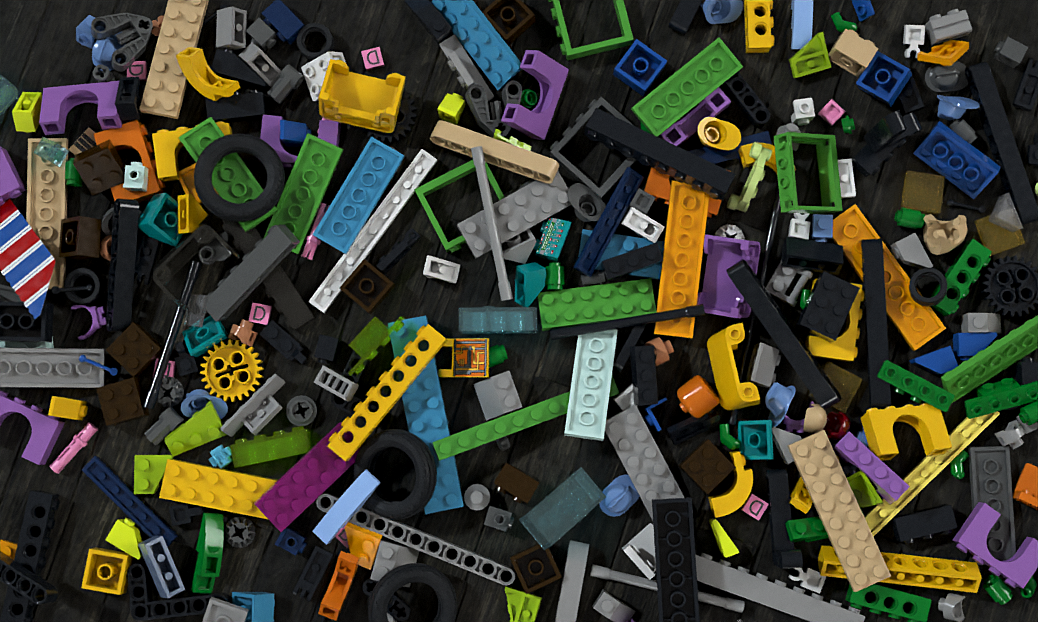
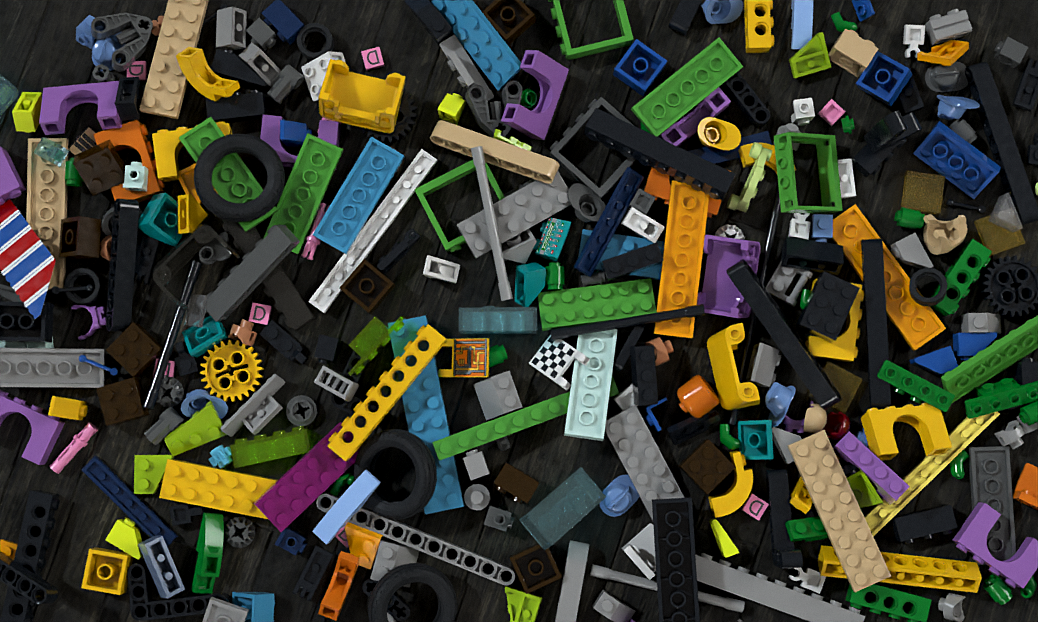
none -> green arm [329,473,354,496]
none -> light grey brick [463,449,490,480]
none -> white flag [529,334,590,390]

